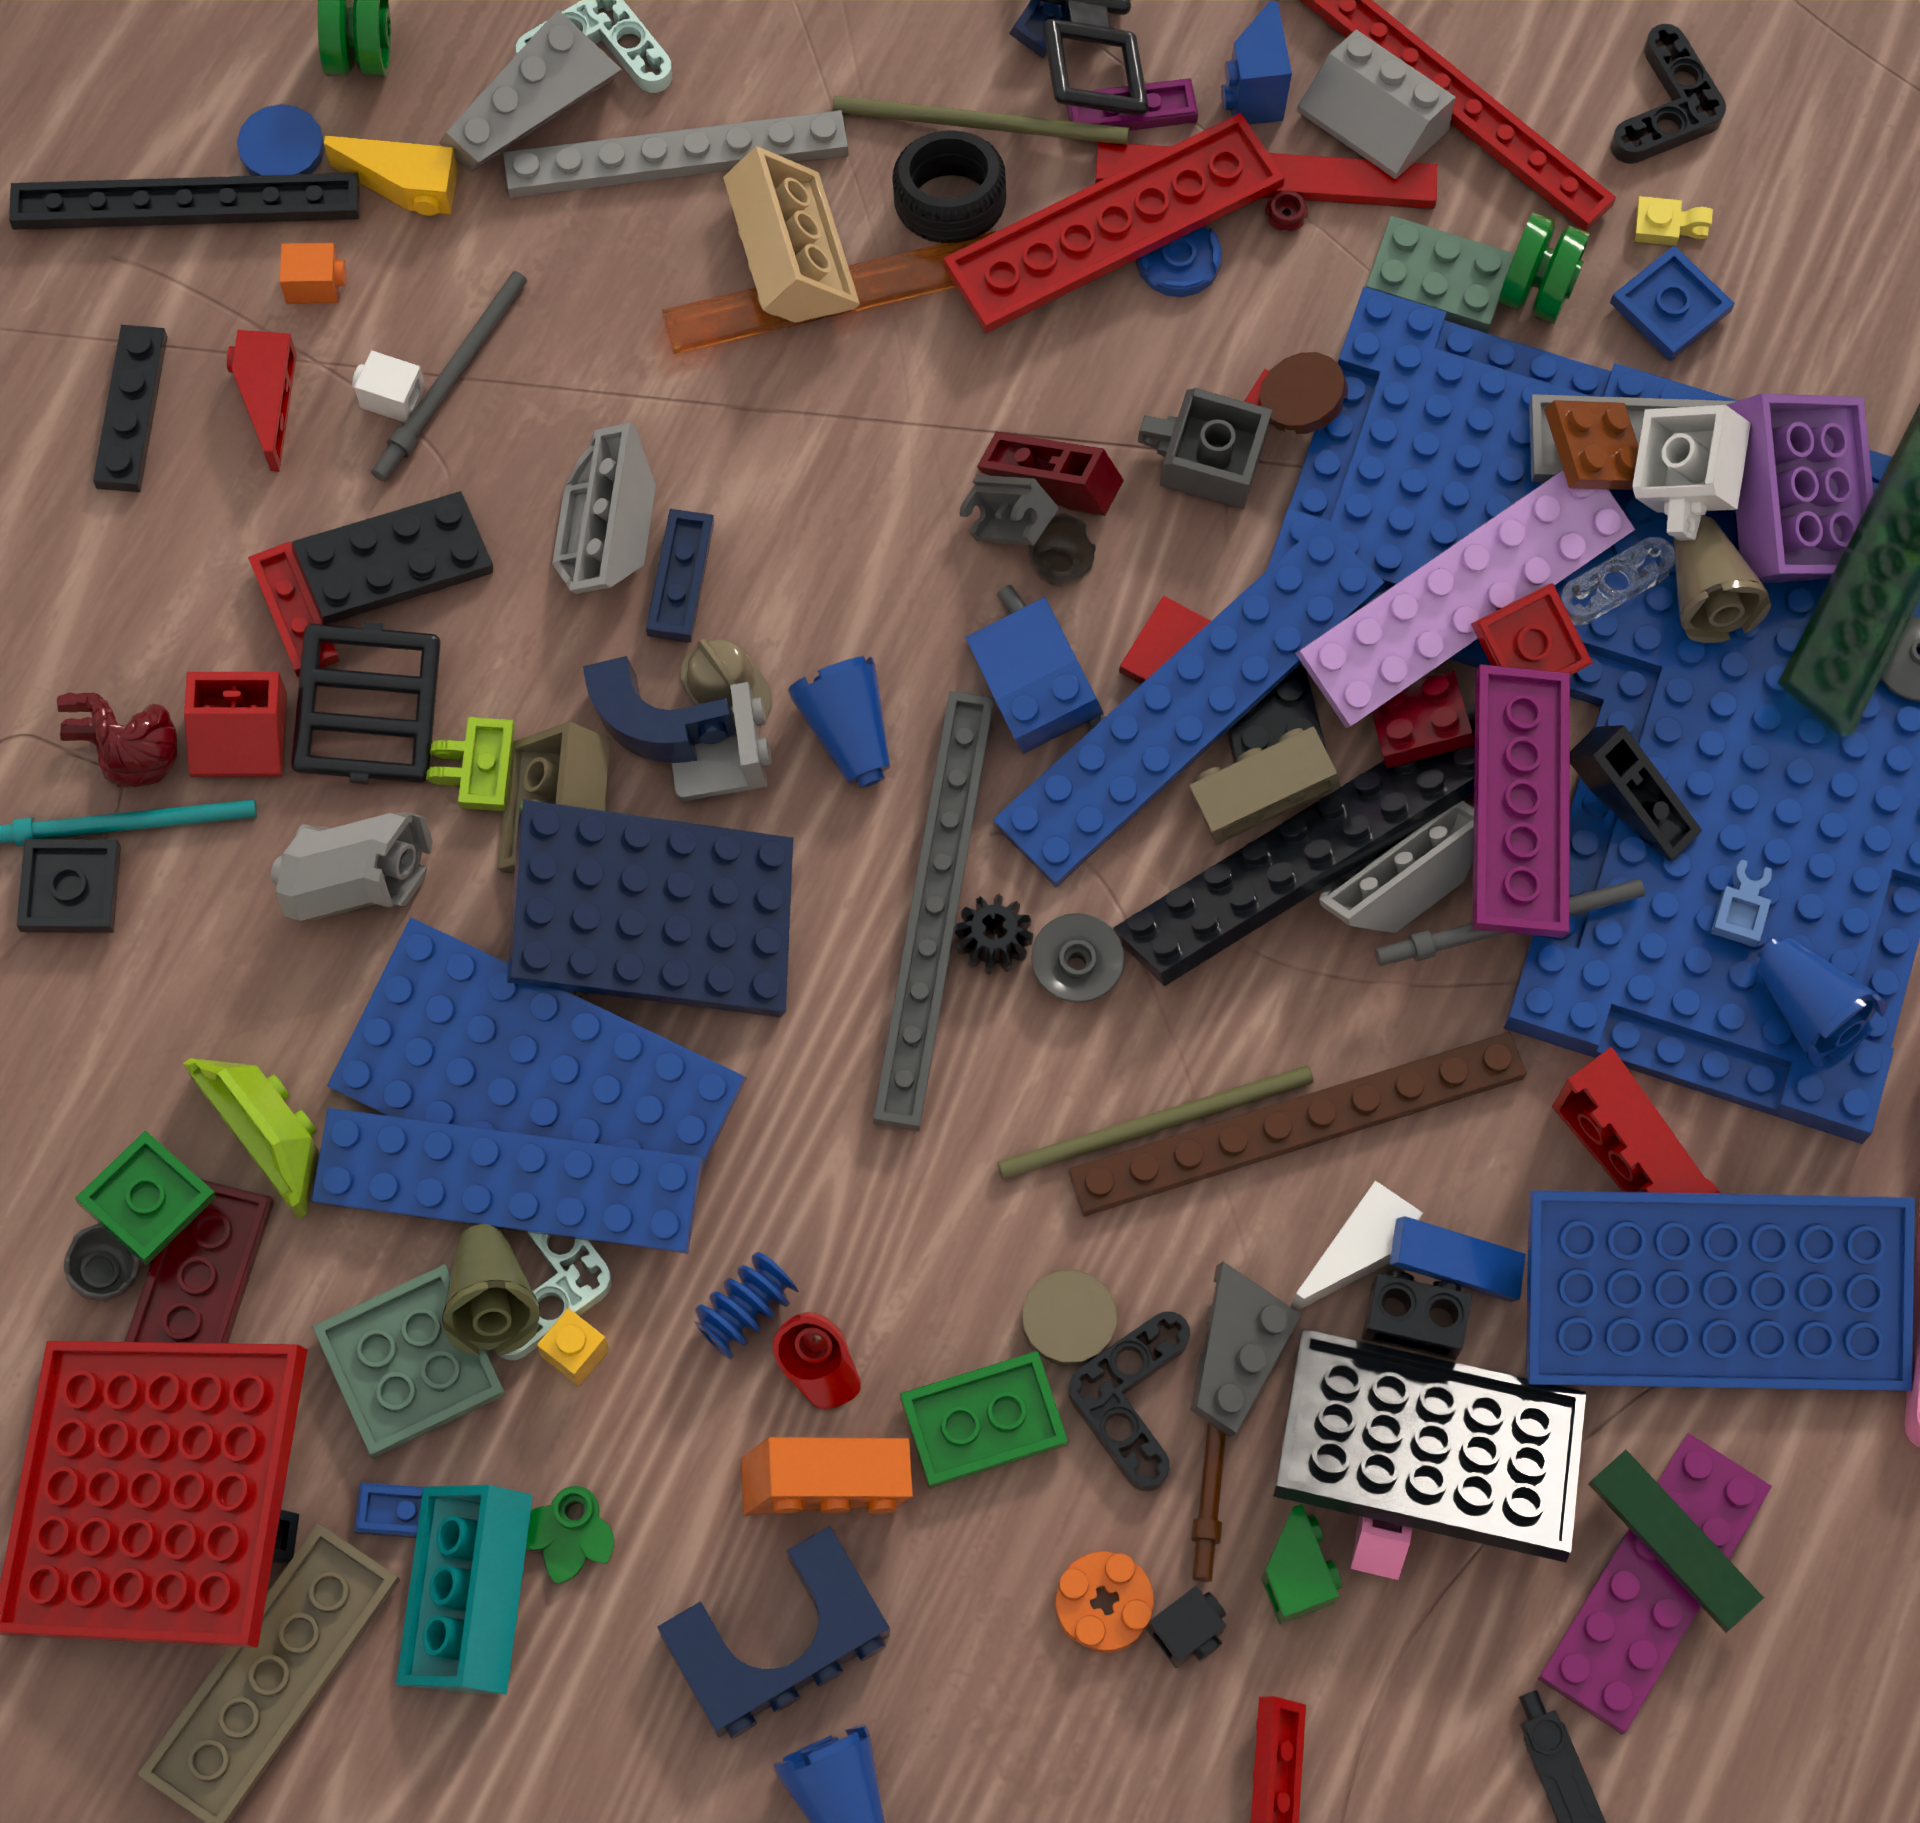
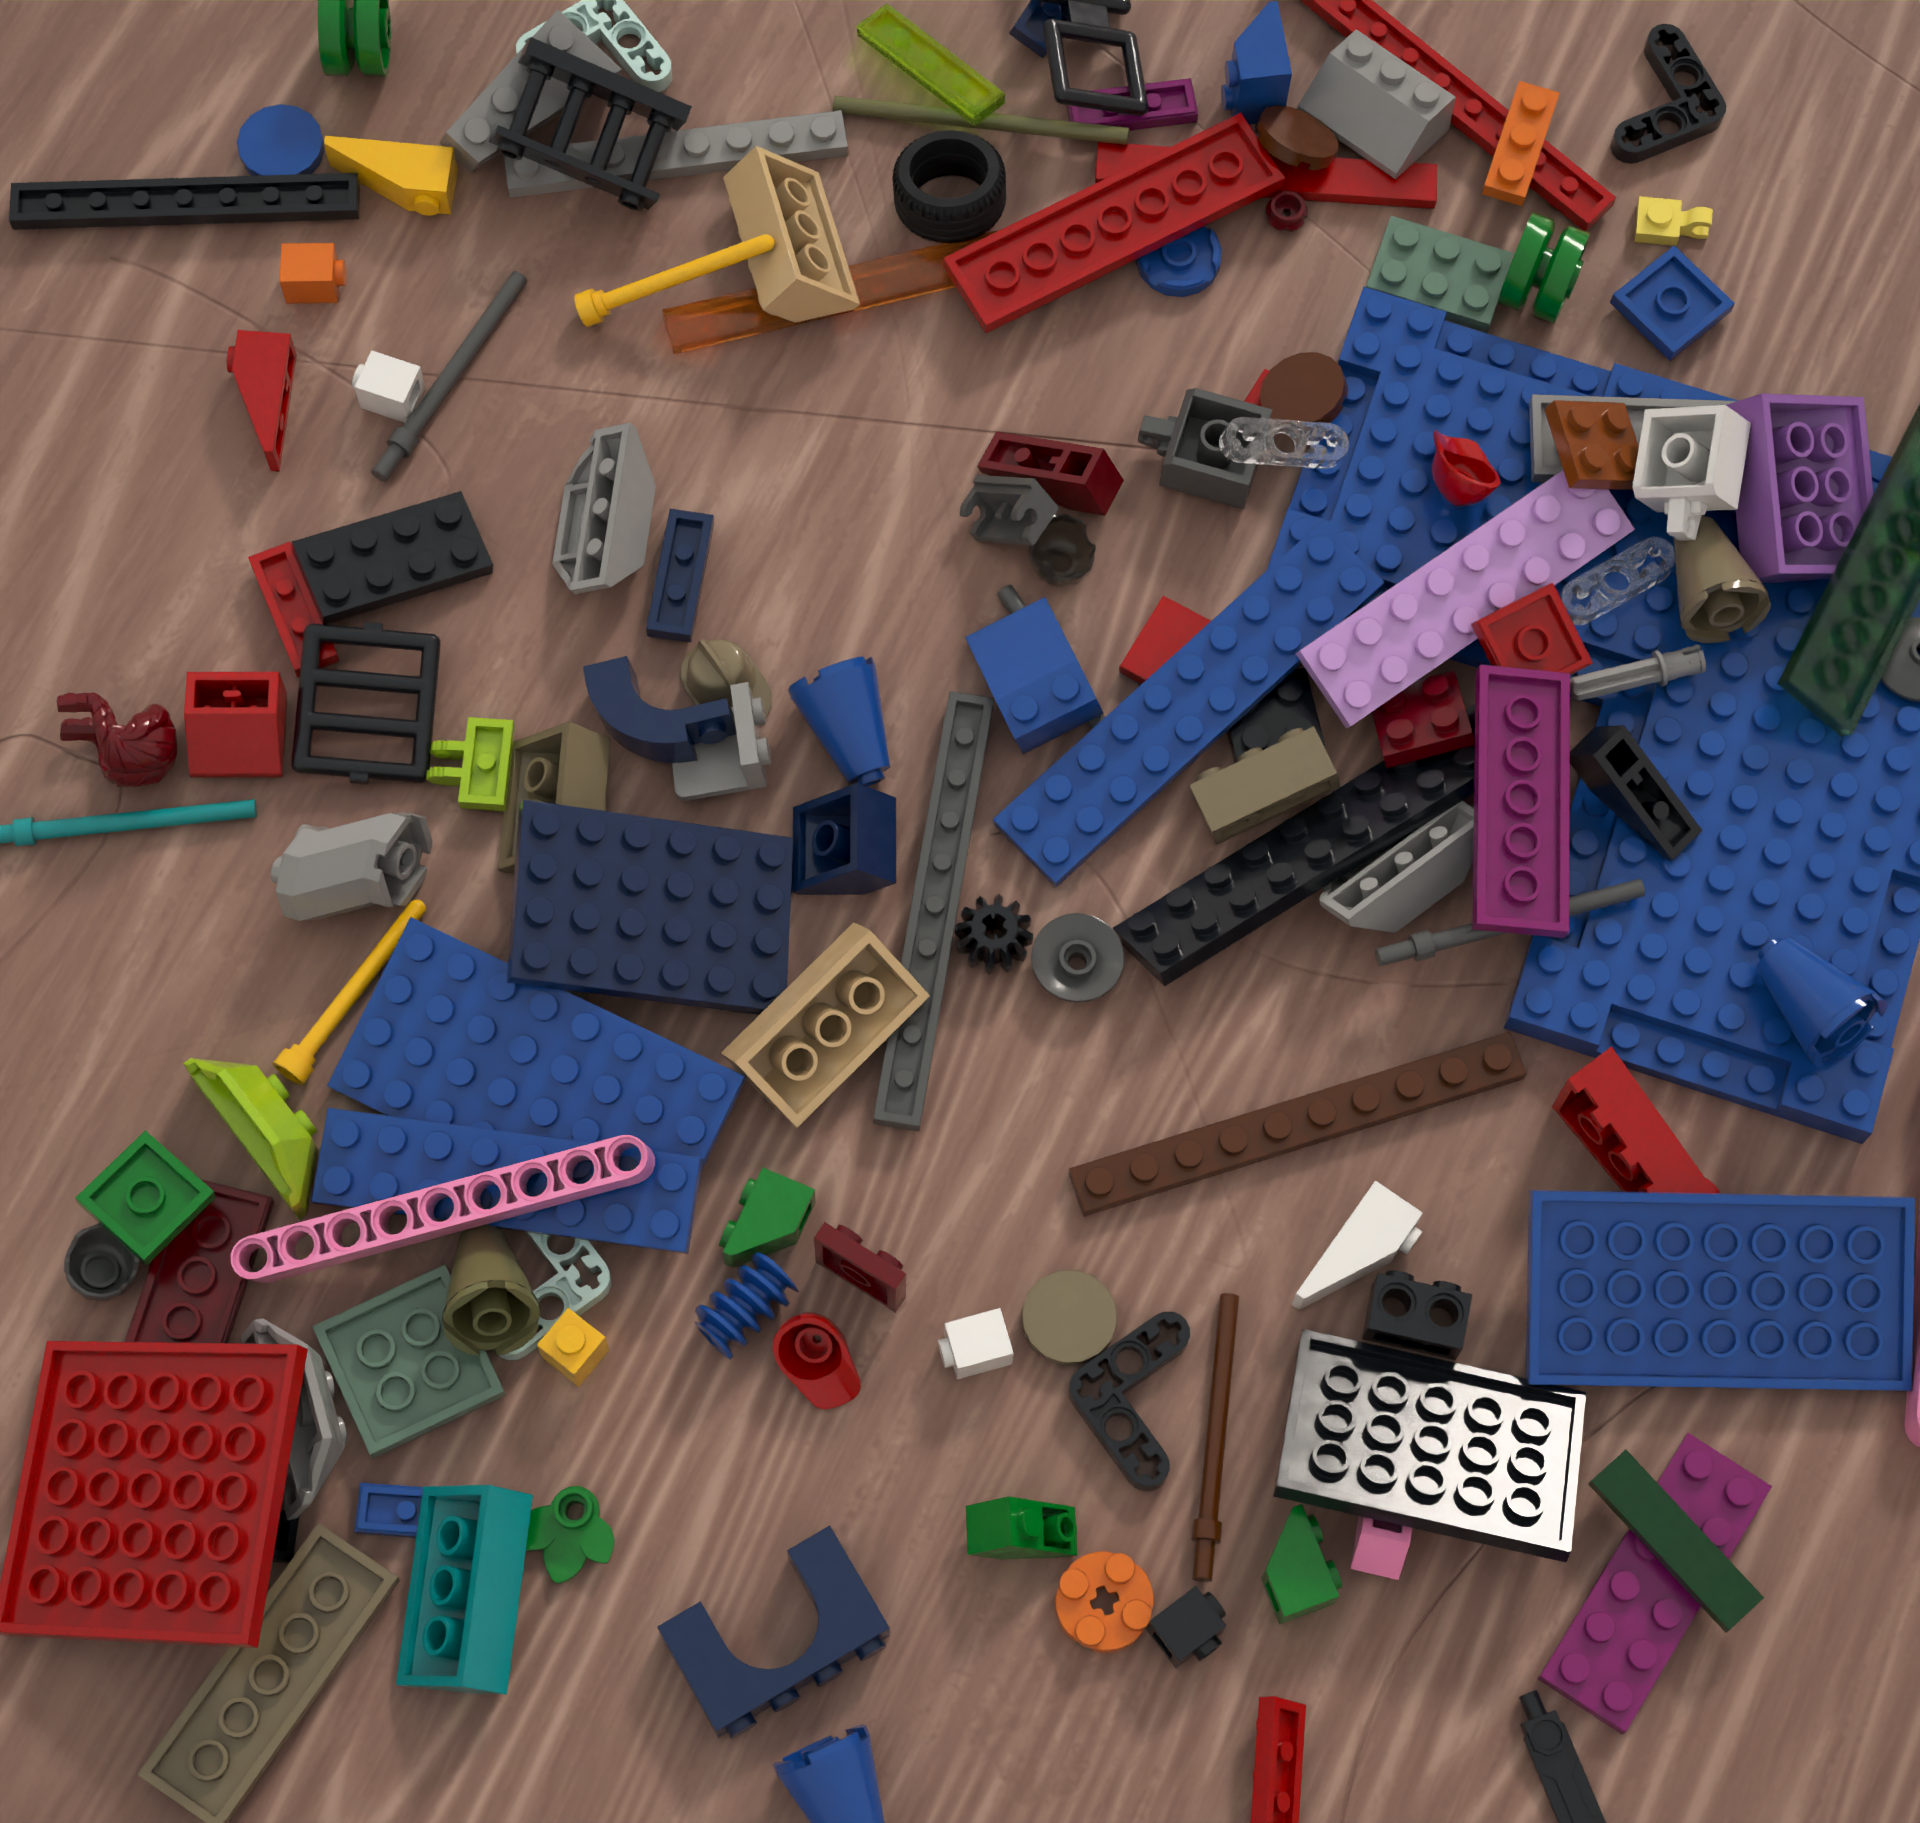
black plate [17,839,121,933] -> none
black plate [93,325,168,492] -> none
orange wedge [741,1437,913,1516] -> none
green plate [900,1351,1068,1489] -> none
olive piece [997,1065,1313,1179] -> none
dark grey wing [1190,1262,1301,1436] -> none
blue tile [1390,1216,1526,1302] -> none
medium blue plate [1711,859,1772,947] -> none
none -> bright pink beam [231,1135,655,1283]
none -> light grey wedge [240,1318,347,1520]
none -> yellow piece [272,899,426,1086]
none -> black fence [489,37,692,211]
none -> yellow piece [574,234,774,327]
none -> green slope [719,1167,816,1268]
none -> tan slope [721,922,930,1128]
none -> dark blue slope [792,783,896,895]
none -> dark red plate [814,1222,906,1313]
none -> clear neon green tile [857,3,1005,126]
none -> white brick [937,1308,1014,1379]
none -> green slope [966,1496,1077,1560]
none -> clear beam [1219,417,1349,469]
none -> reddish brown tile [1255,105,1339,170]
none -> red cap [1432,430,1501,507]
none -> orange plate [1482,81,1560,207]
none -> light grey axle [1570,644,1706,701]

